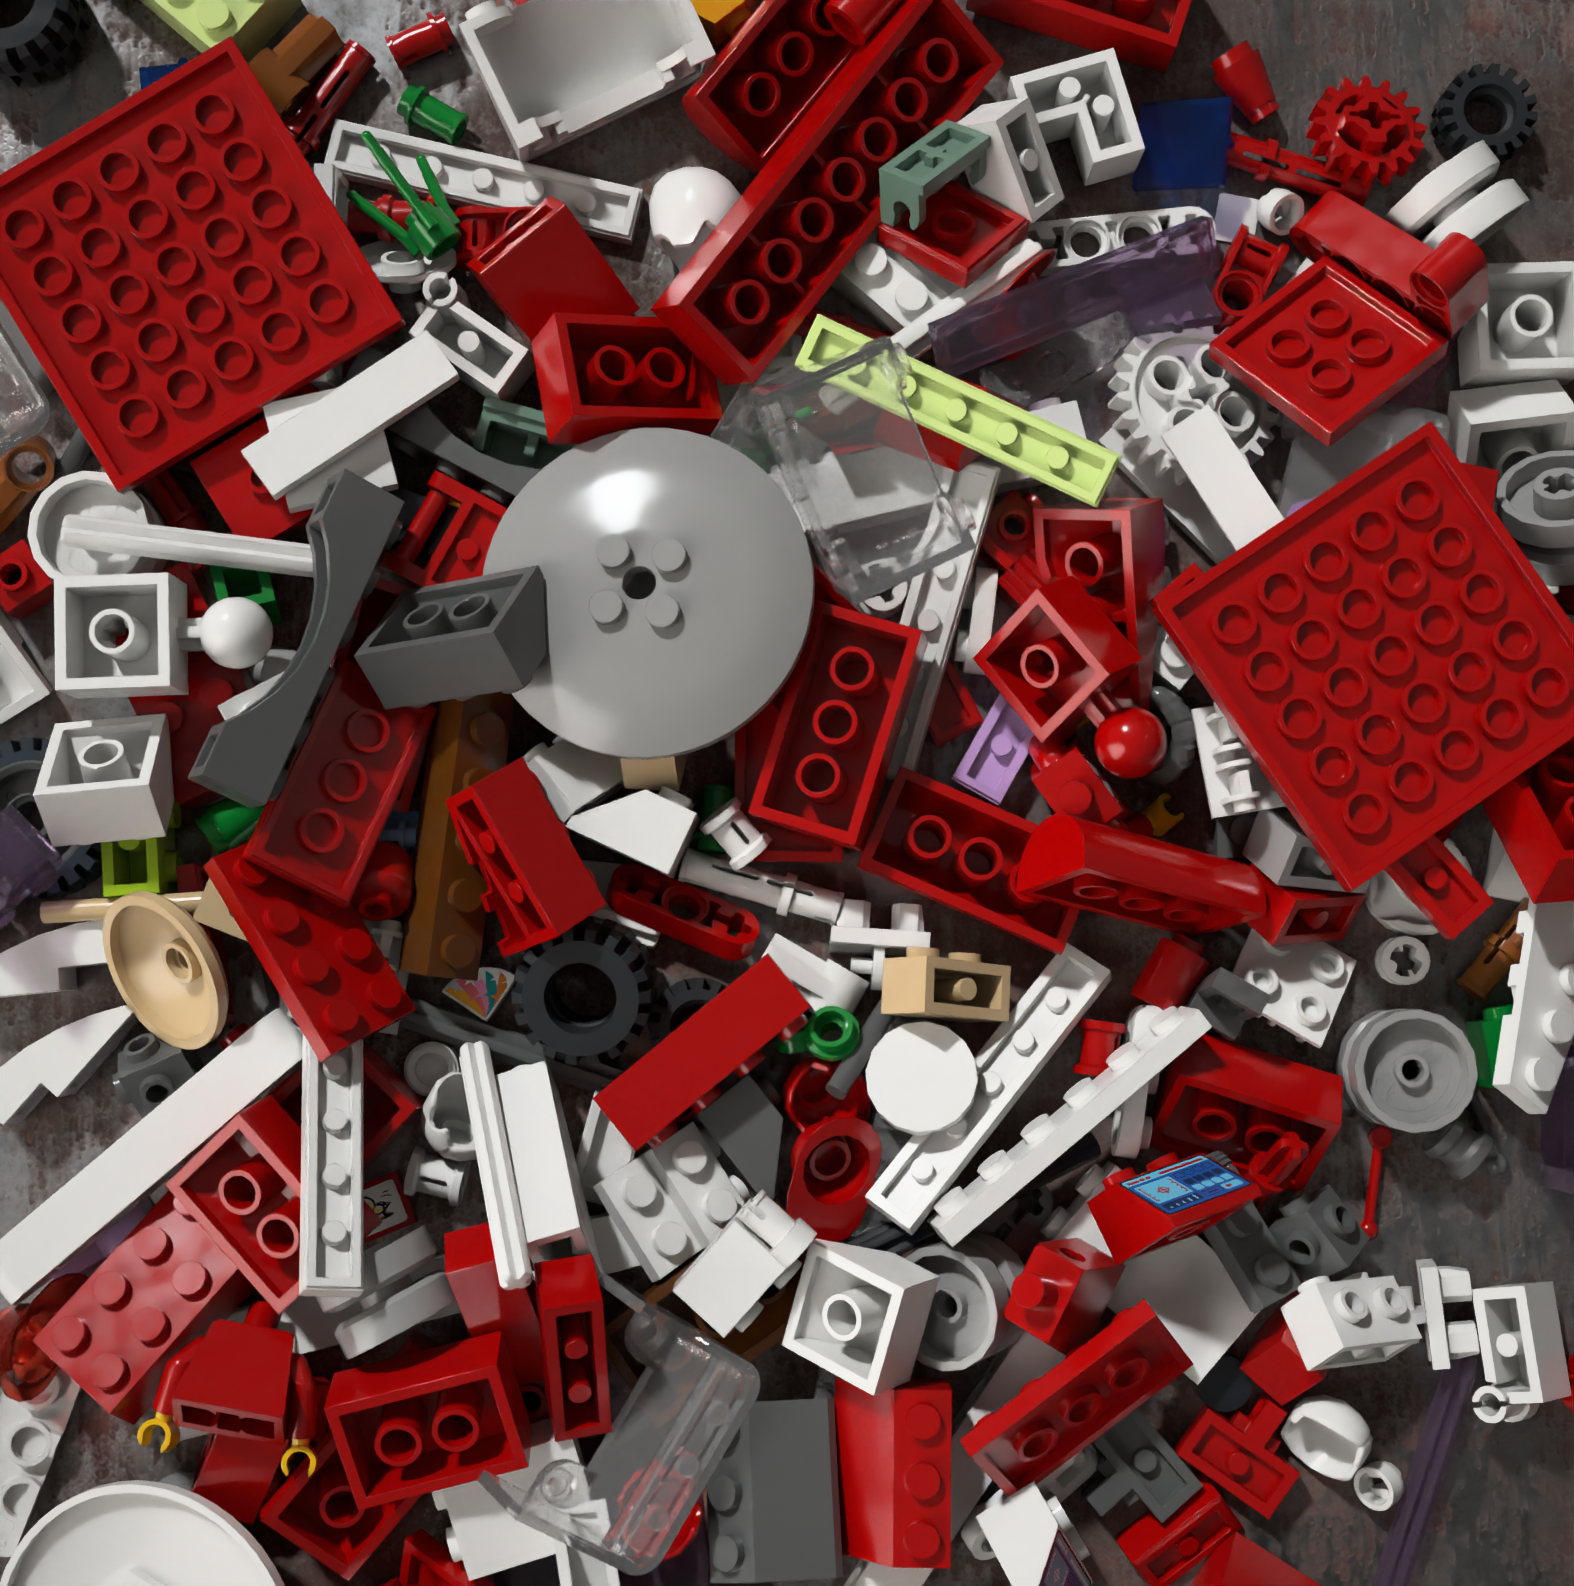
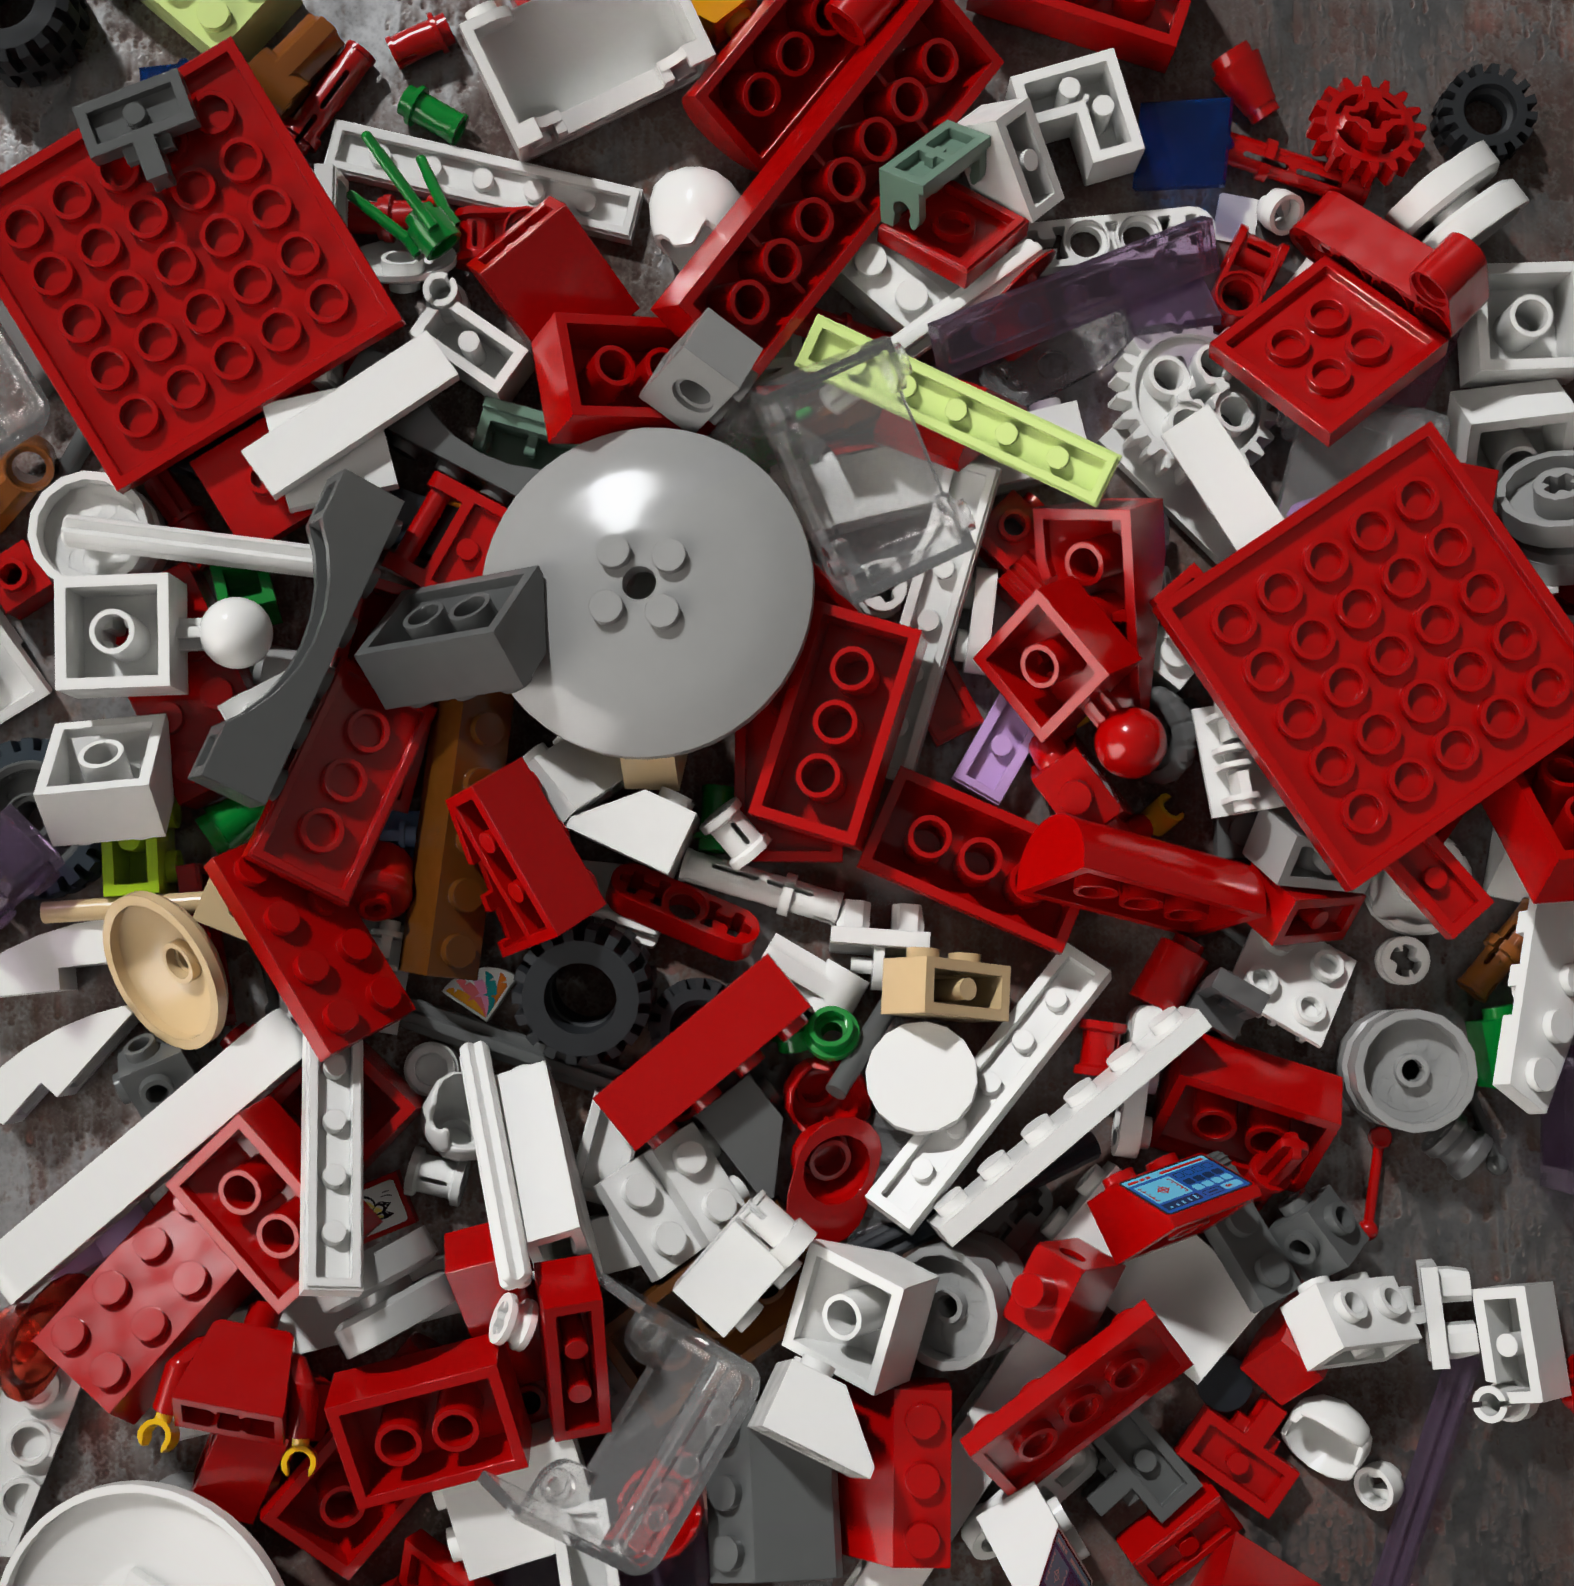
none -> dark grey hinge [72,67,202,192]
none -> white bush [489,1292,539,1352]
none -> light grey brick [638,307,763,433]
none -> white slope [747,1354,875,1479]

